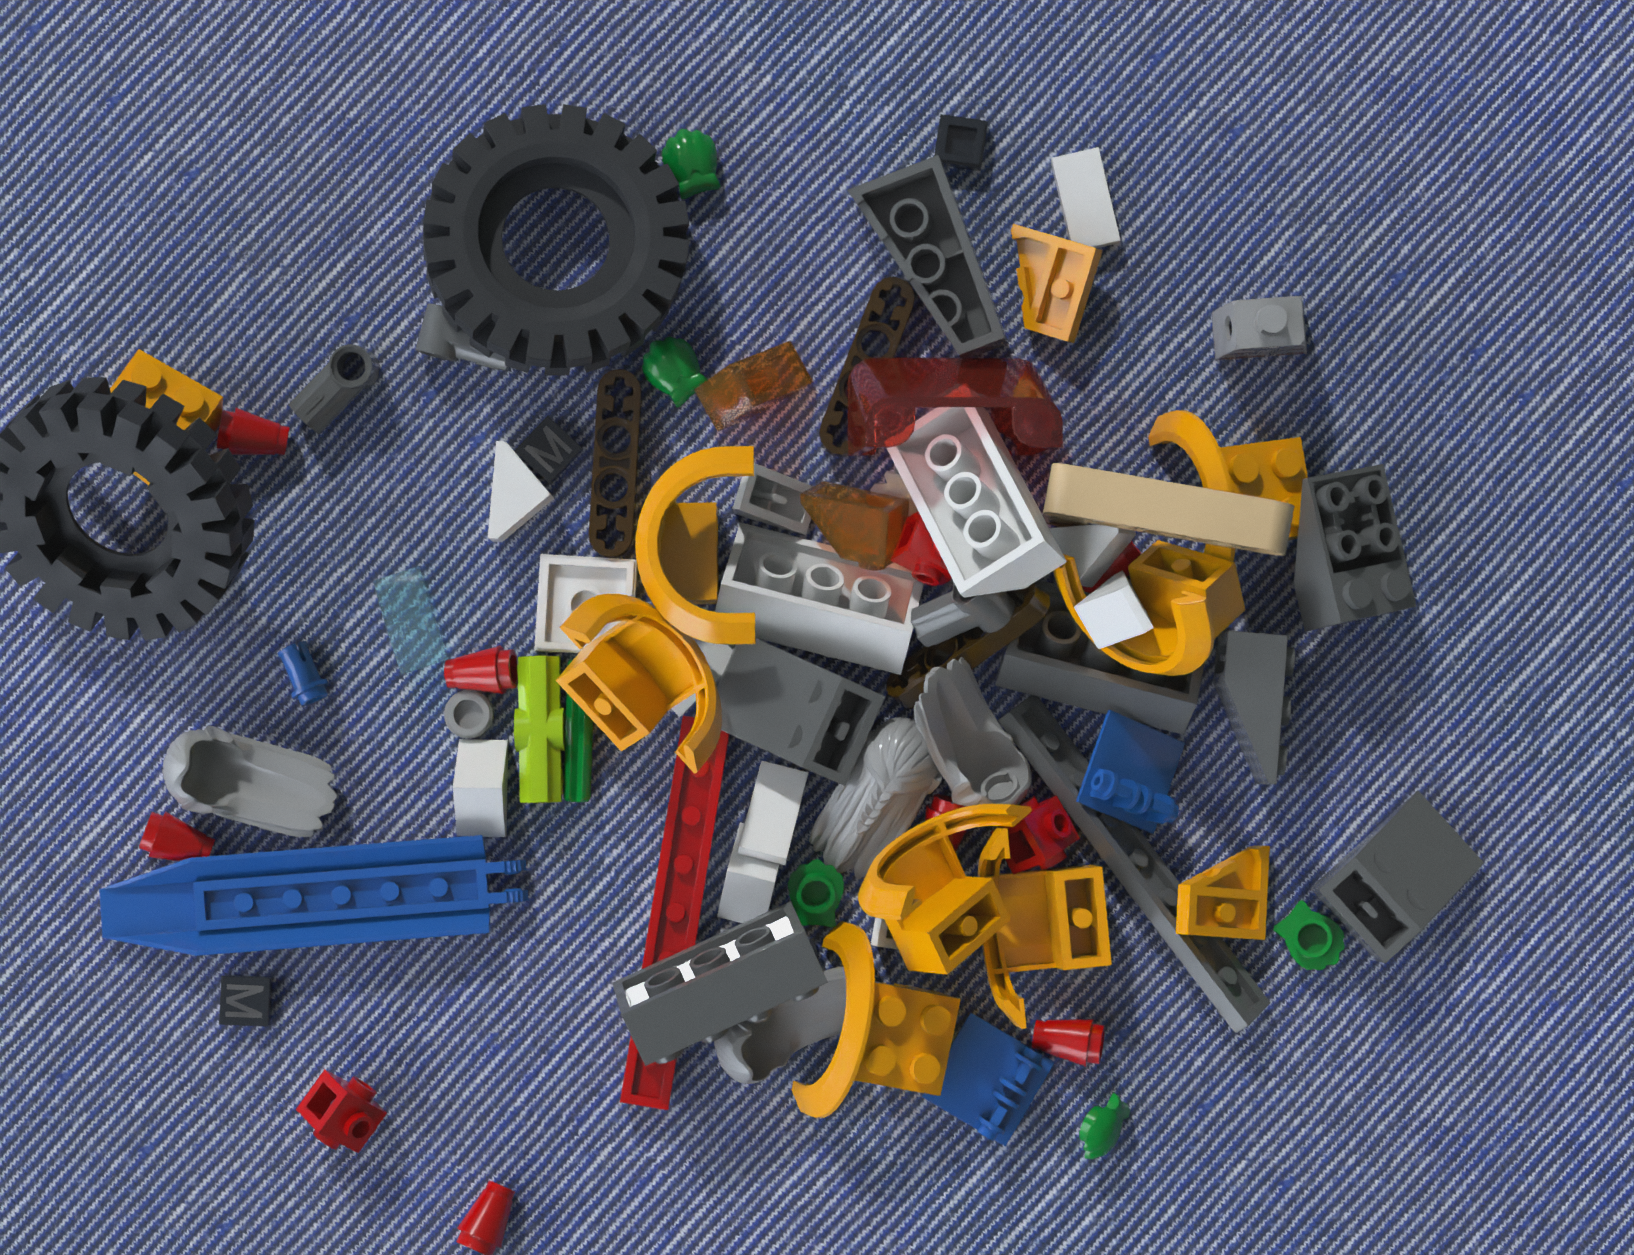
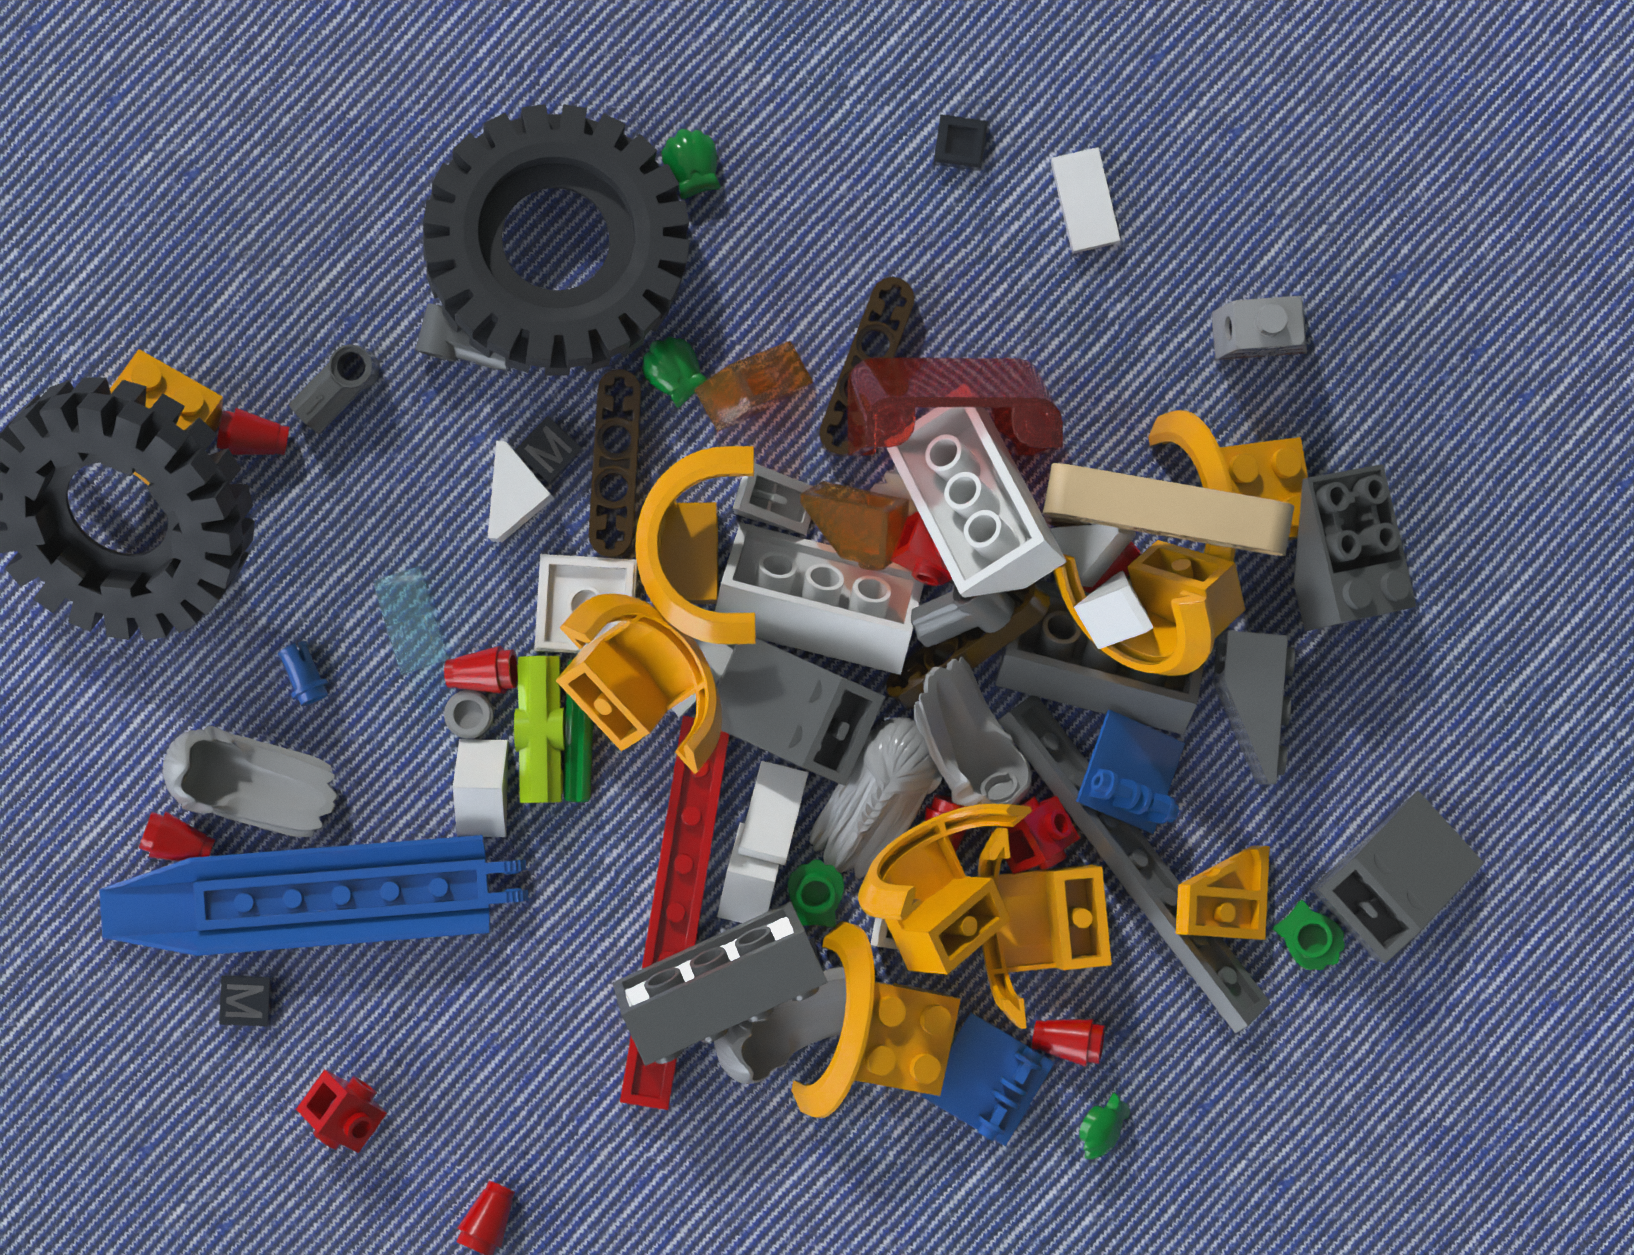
dark grey wedge [847,155,1009,360] -> none
light orange wing [1011,224,1103,343] -> none

